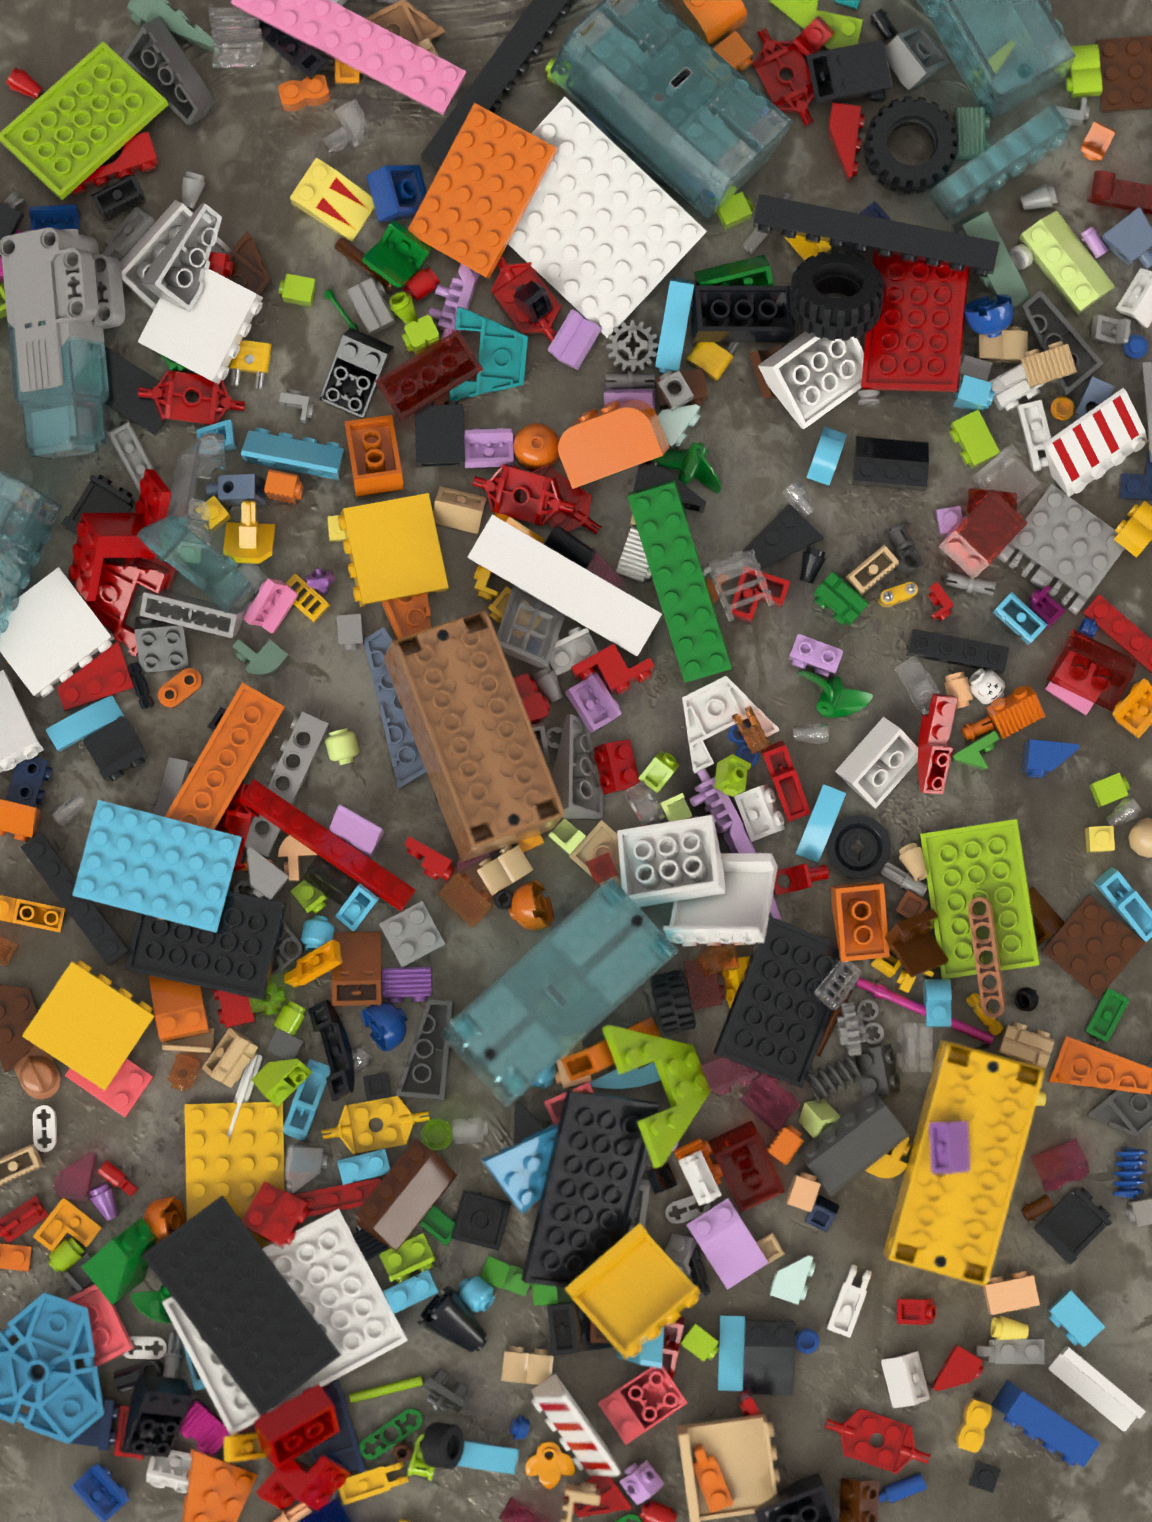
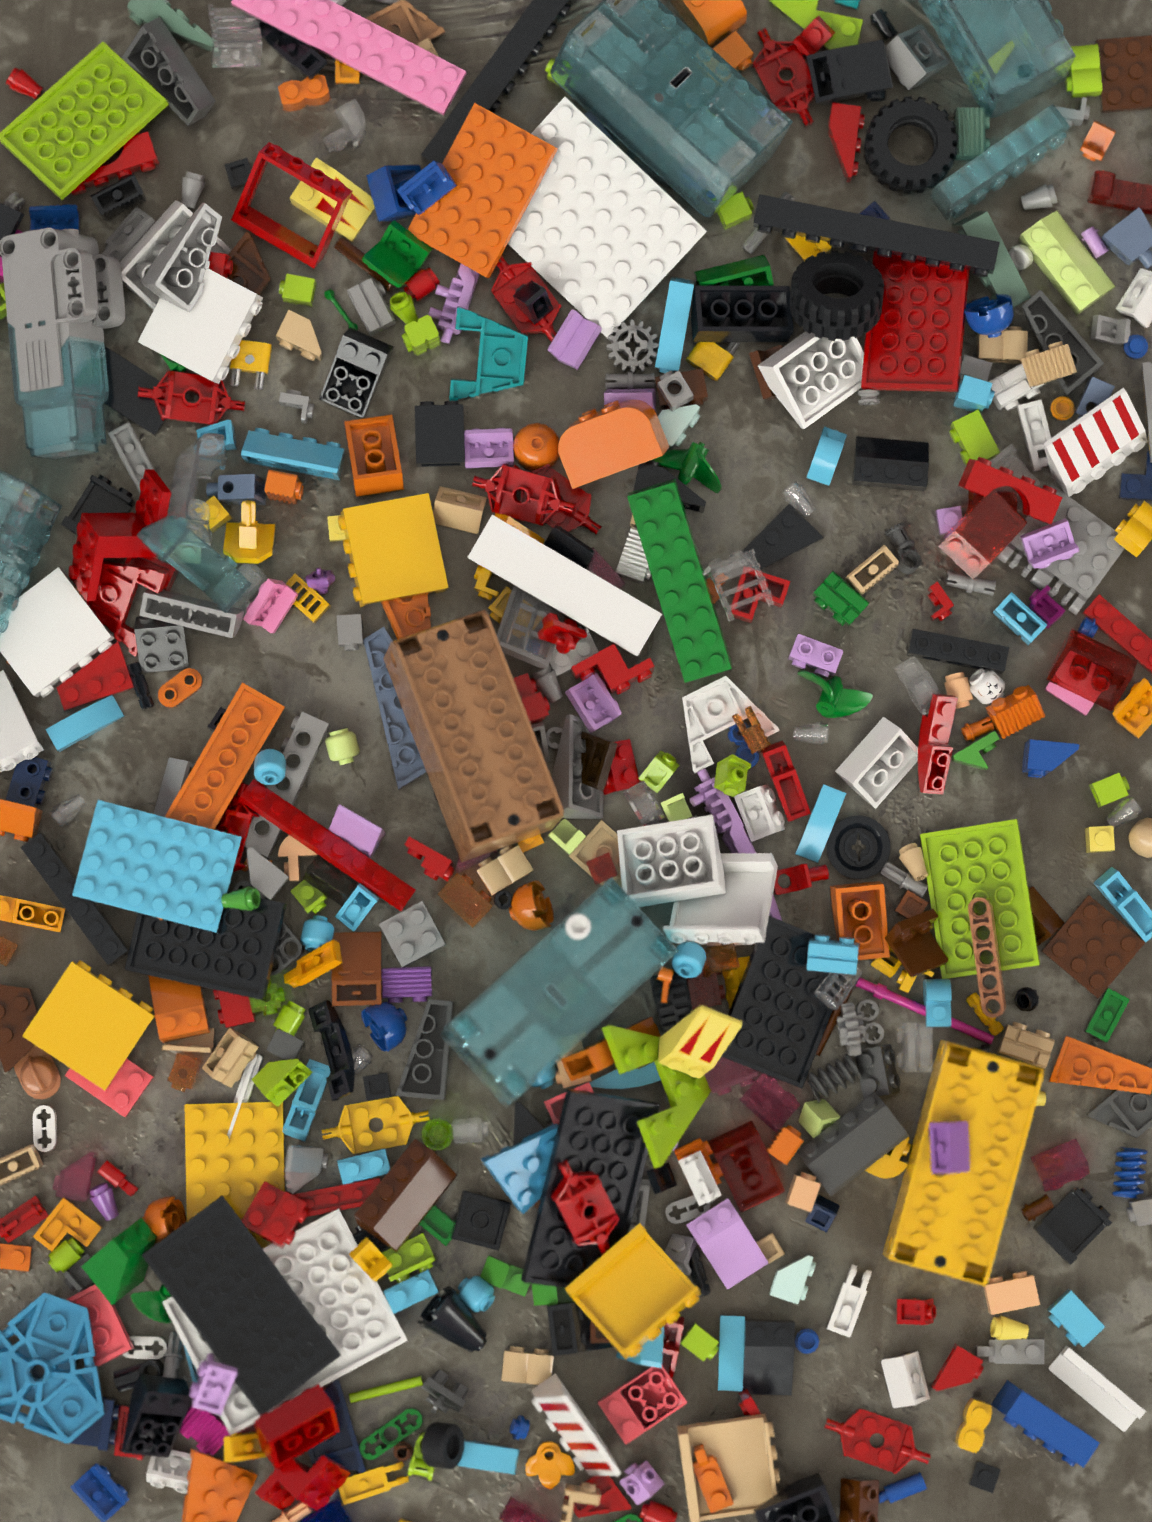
black bracket [83,716,149,782] -> none
sand green brick [232,639,290,677] -> none
clear red slope [375,330,483,421] -> none
black cone [799,546,826,584] -> none
yellow piece [878,582,918,607] -> none
none -> lavender bracket [189,1354,237,1415]
none -> bright green cone [221,886,260,911]
none -> black plate [224,158,251,189]
none -> red window [231,142,353,268]
none -> medium azure head [254,749,286,785]
none -> tan slope [276,310,323,361]
none -> yellow bracket [349,1237,392,1282]
none -> blue hinge [397,161,457,215]
none -> red hips [537,613,587,654]
none -> red plate [551,1160,619,1255]
none -> white tile [565,914,591,940]
none -> dark brown wing [581,731,617,791]
none -> orange hand [657,967,673,1003]
none -> light yellow slope [658,1005,742,1078]
none -> medium azure head [671,942,706,978]
none -> medium azure brick [807,935,859,975]
none -> red arch [958,457,1063,524]
none -> lavender bracket [1020,518,1079,569]

